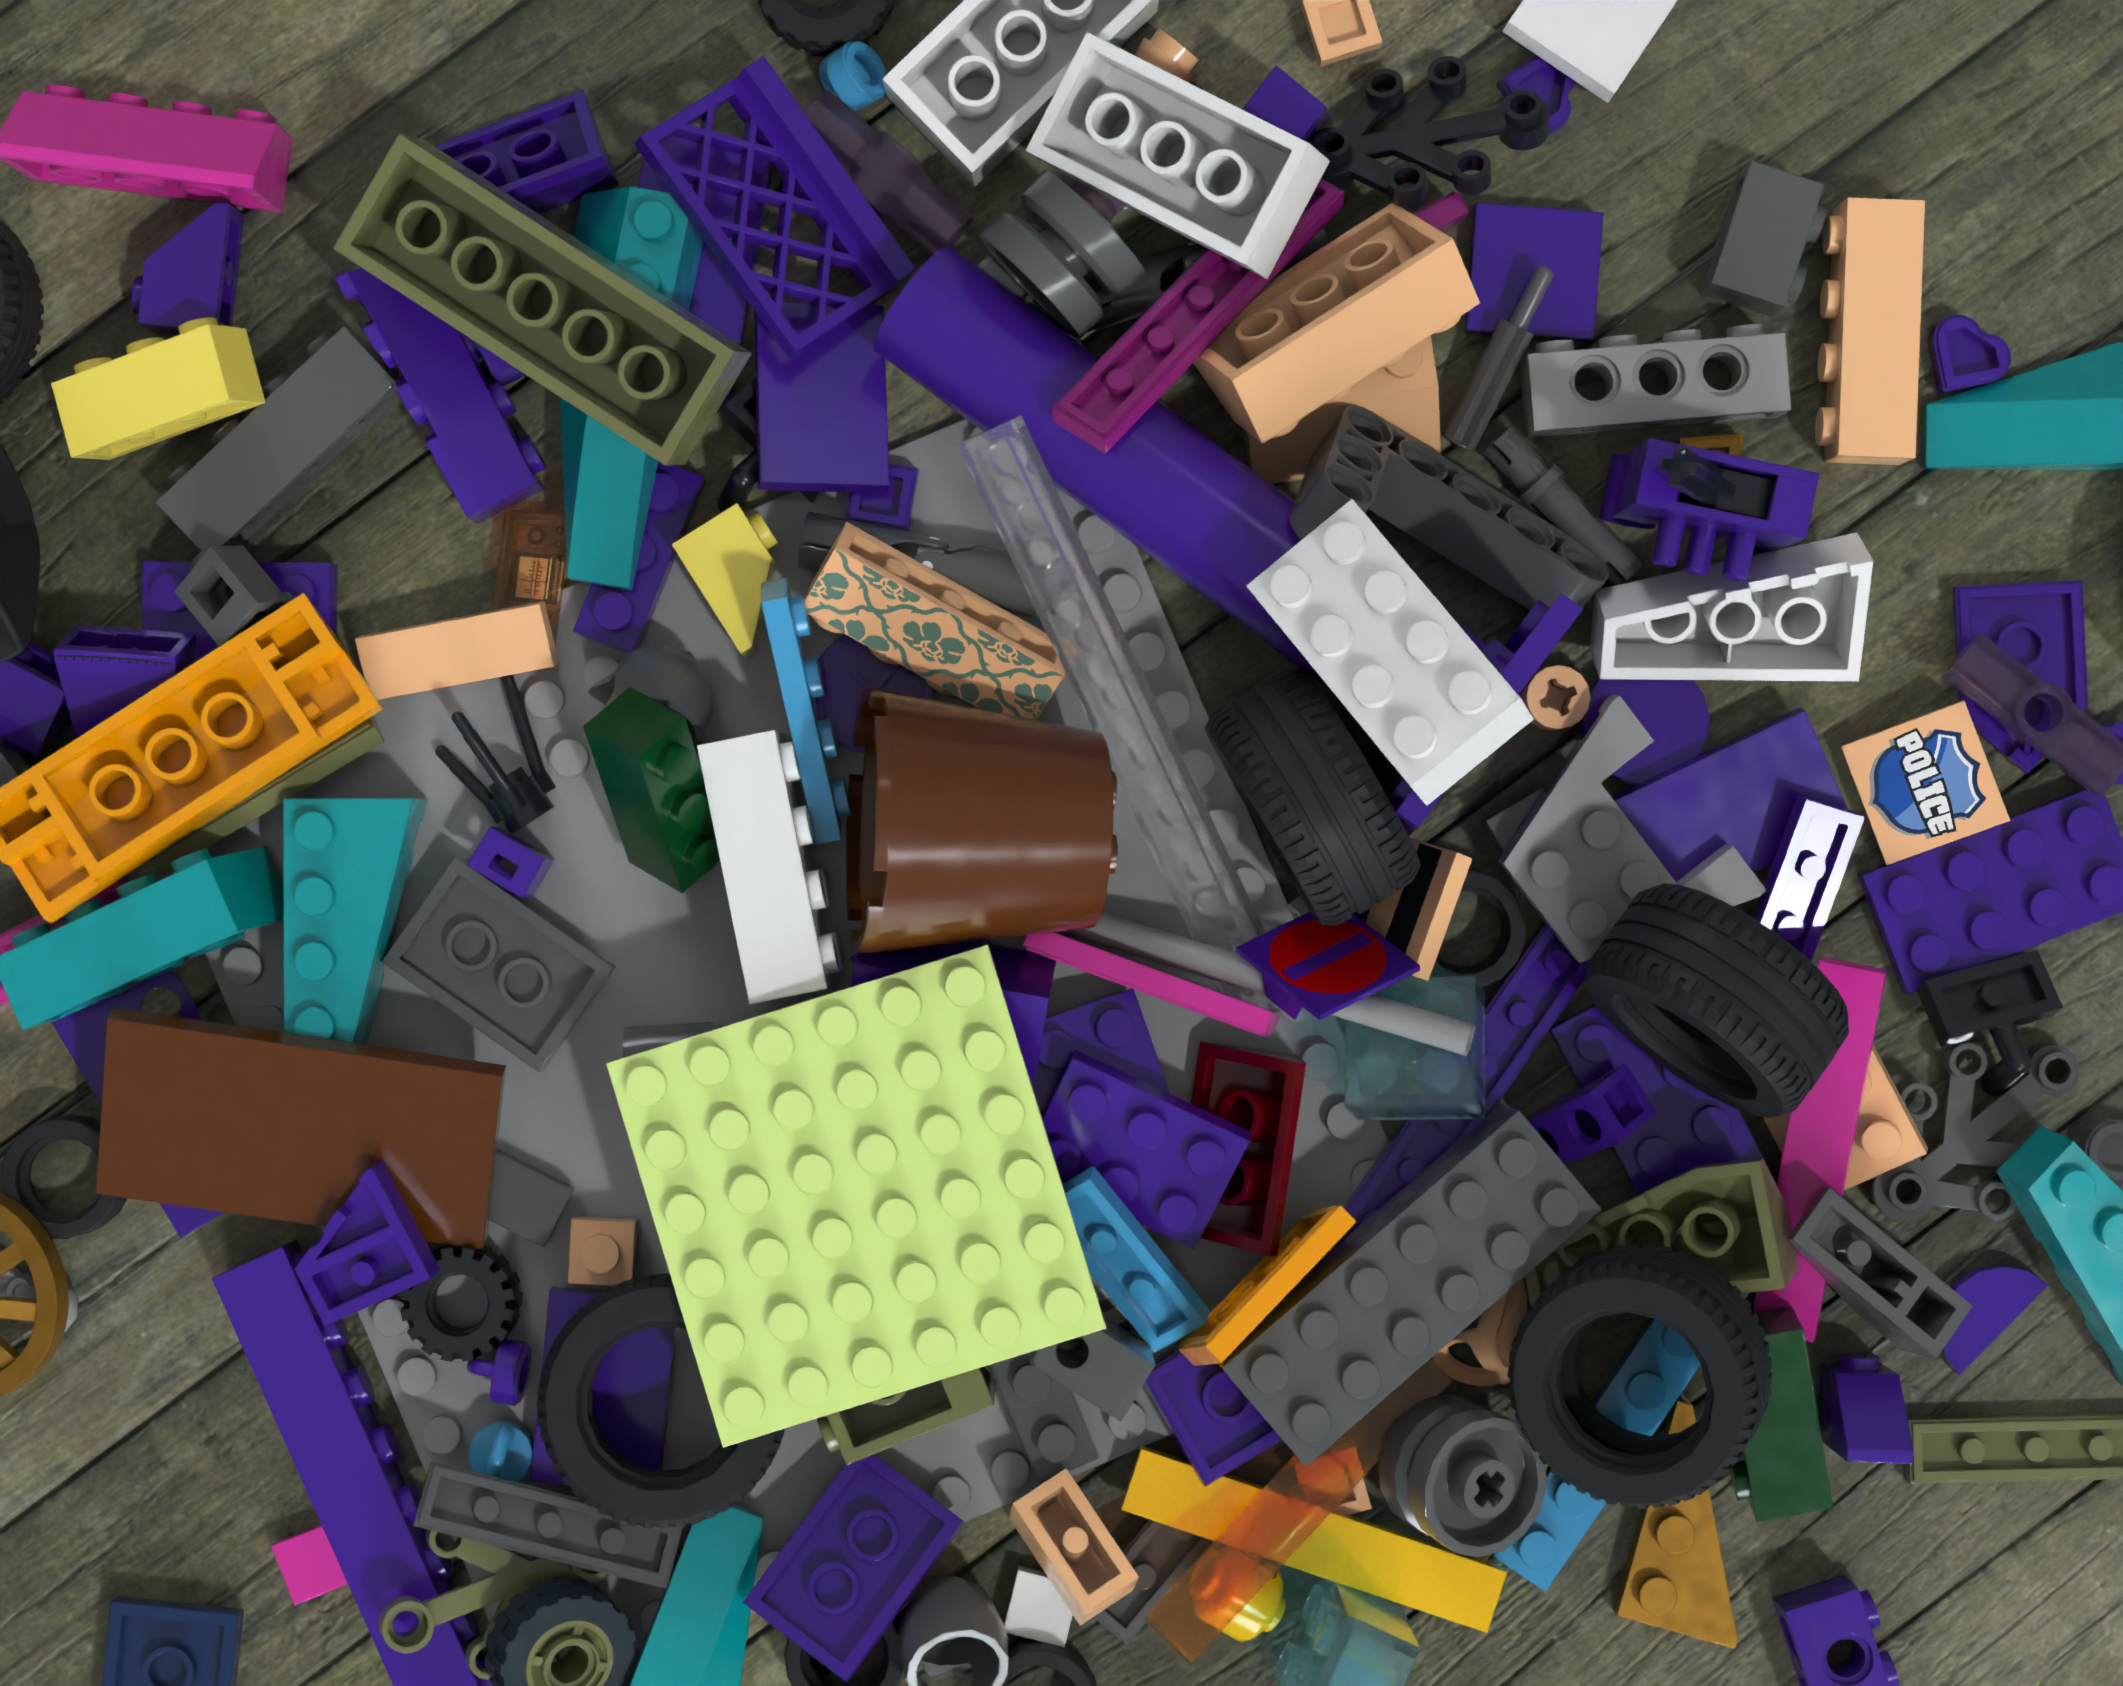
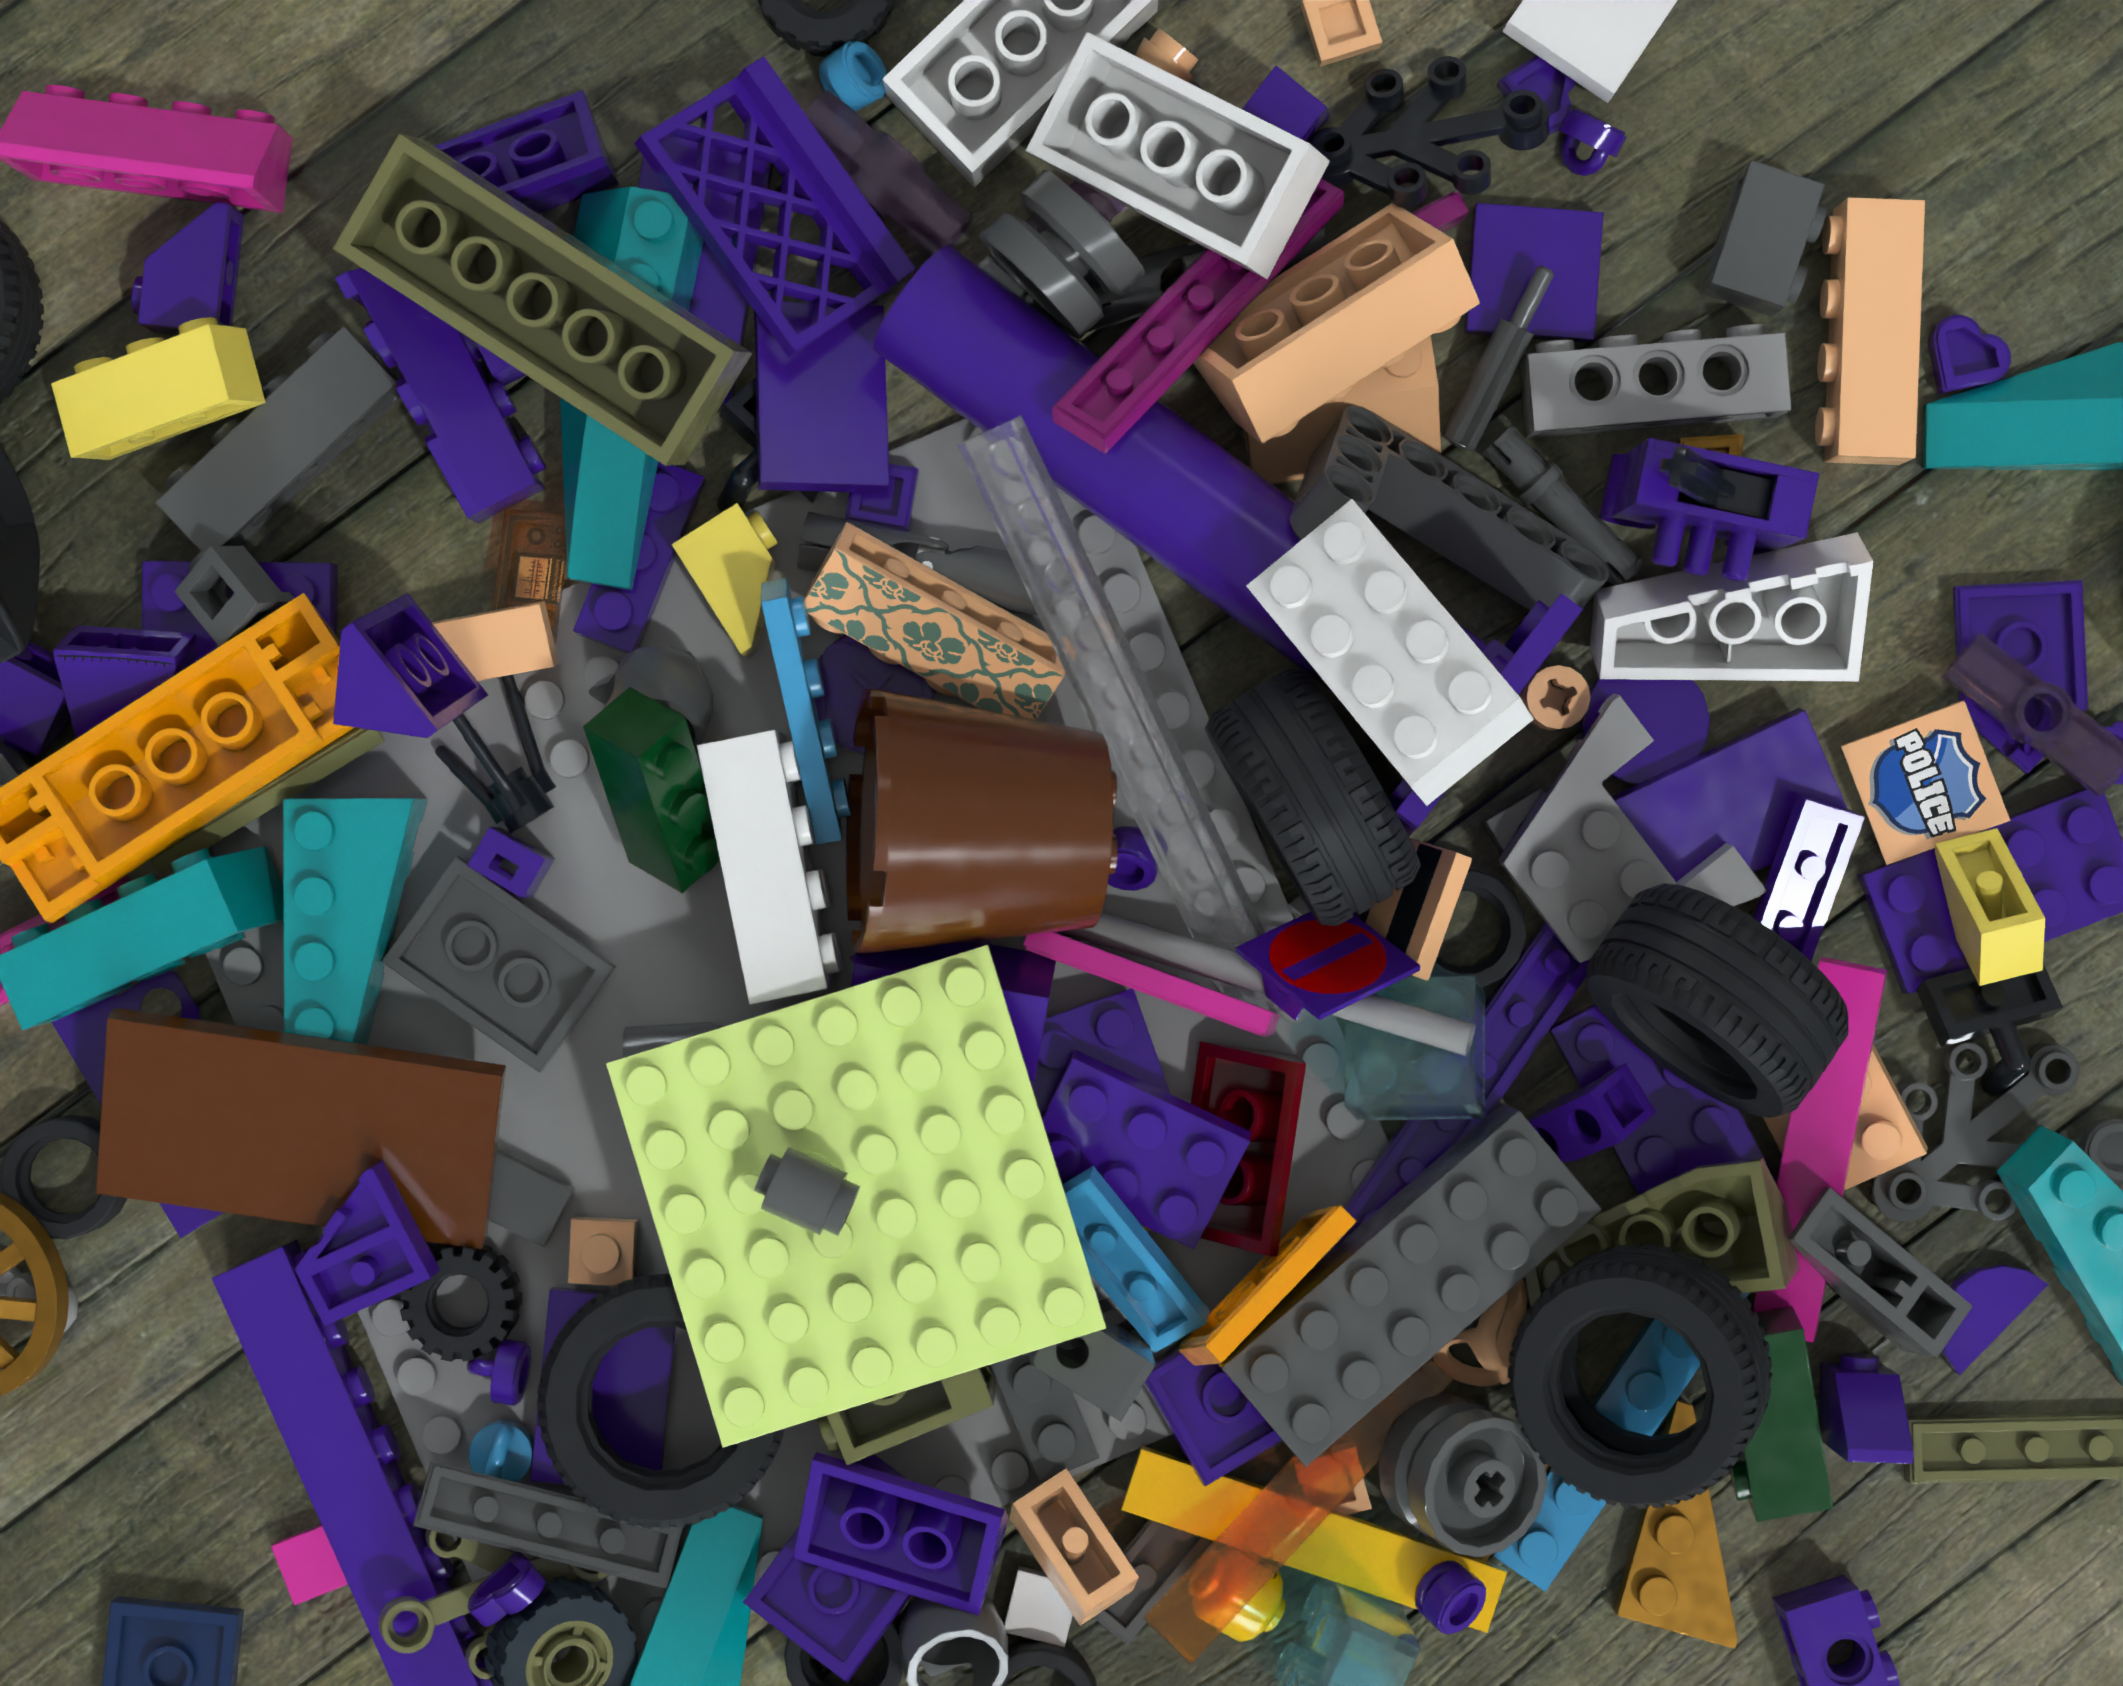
none -> dark purple slope [333,593,488,738]
none -> dark purple tile [467,1552,546,1627]
none -> dark grey brick [754,1147,860,1236]
none -> dark purple slope [793,1452,1009,1616]
none -> dark purple tile [1108,826,1162,891]
none -> dark purple tile [1414,1560,1486,1635]
none -> dark purple tile [1559,108,1627,176]
none -> light yellow slope [1935,828,2045,986]

